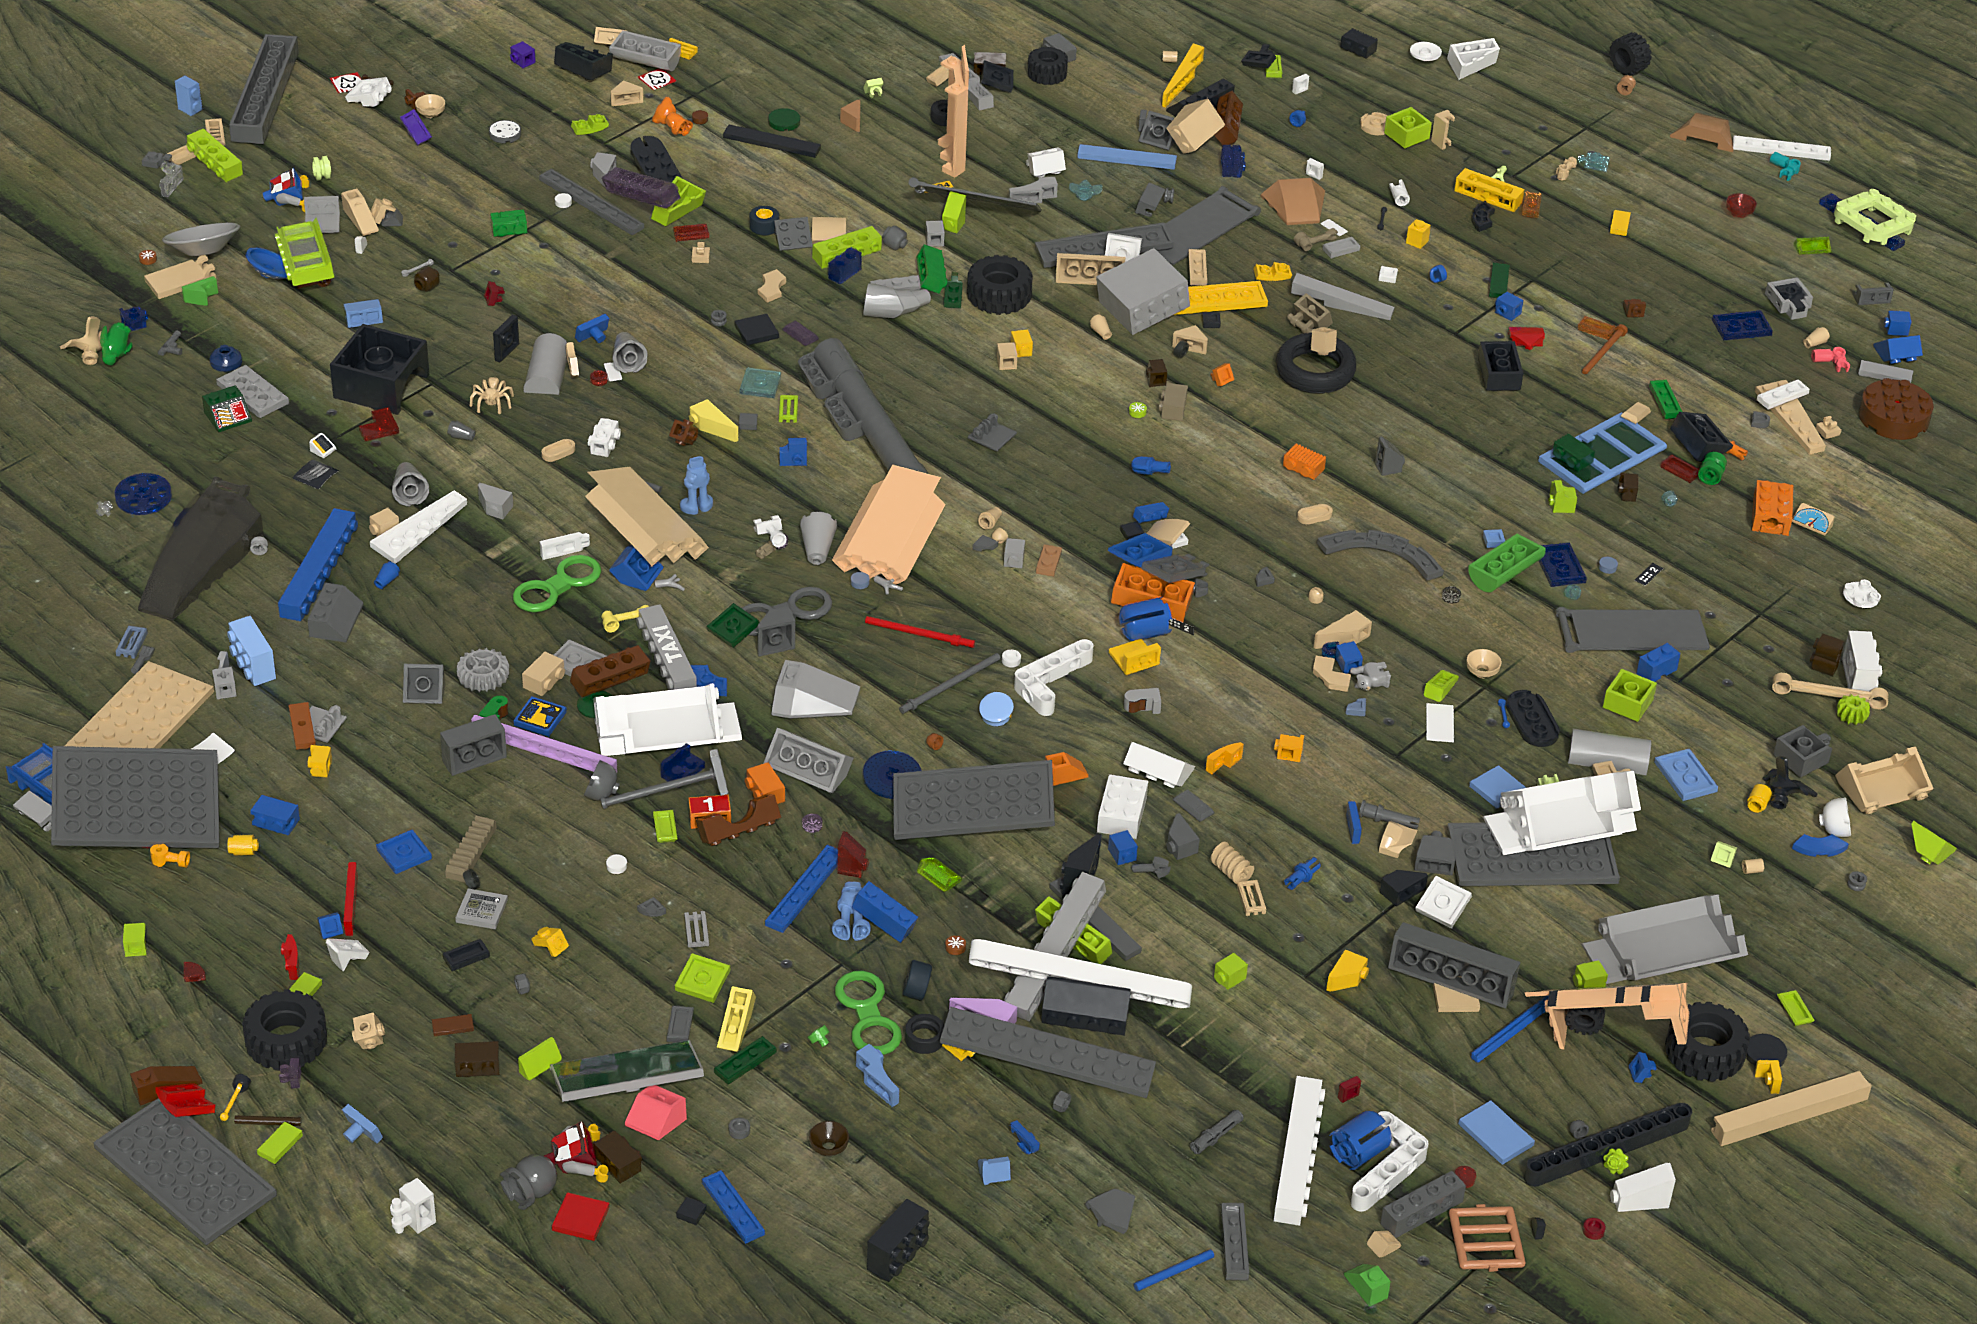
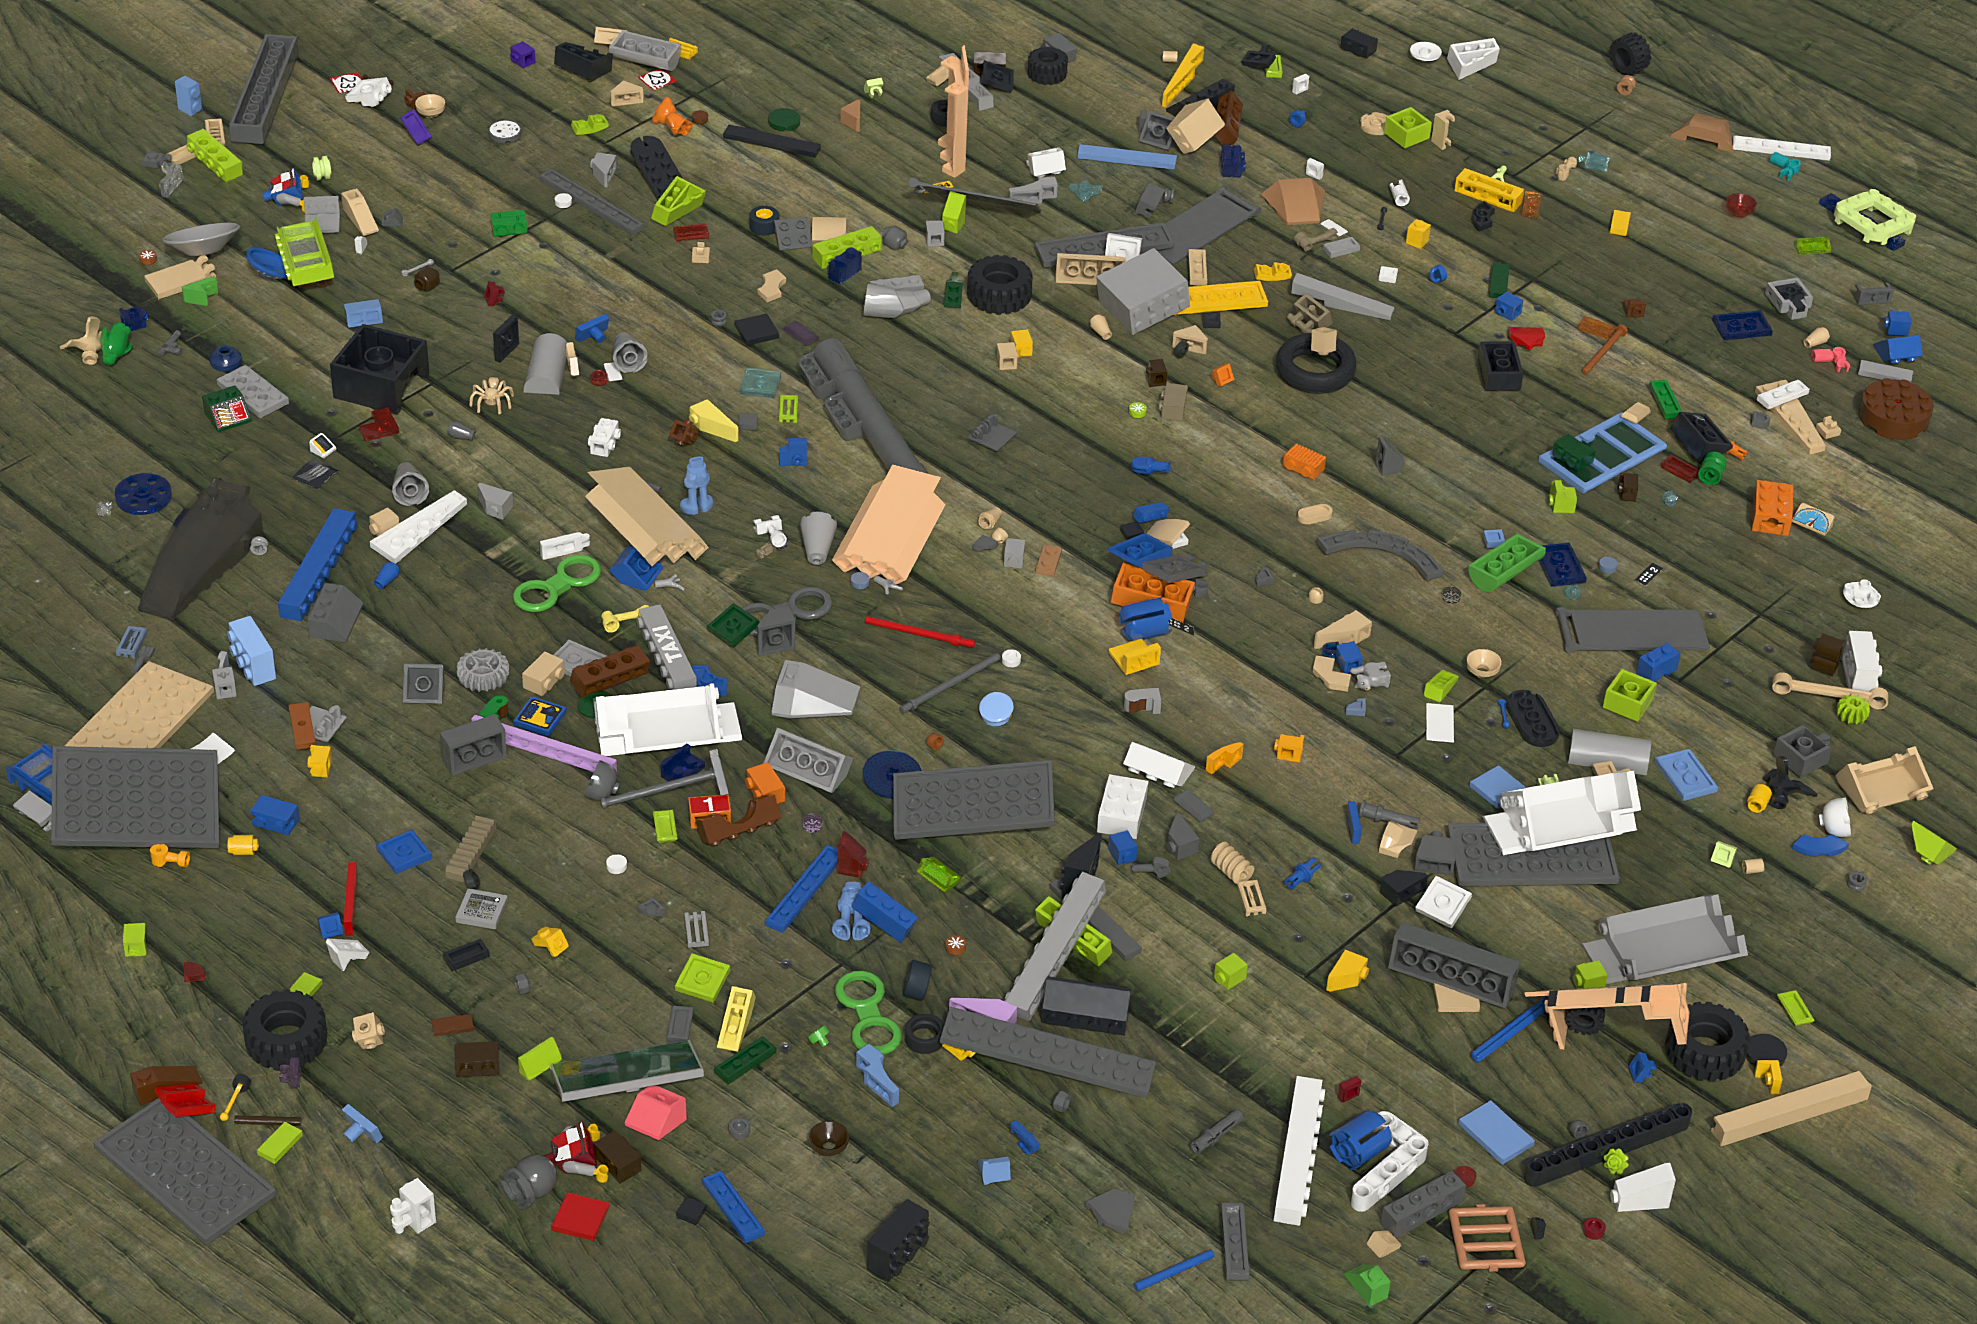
red slope [281,934,299,980] -> none
tan bracket [370,198,396,224] -> none
tan tile [542,439,575,462] -> none
clear purple brick [601,167,681,209] -> none
green brick [916,244,948,293] -> none
white beam [969,939,1192,1008] -> none
white beam [1014,639,1093,716] -> none
orange slope [1045,752,1088,786] -> none

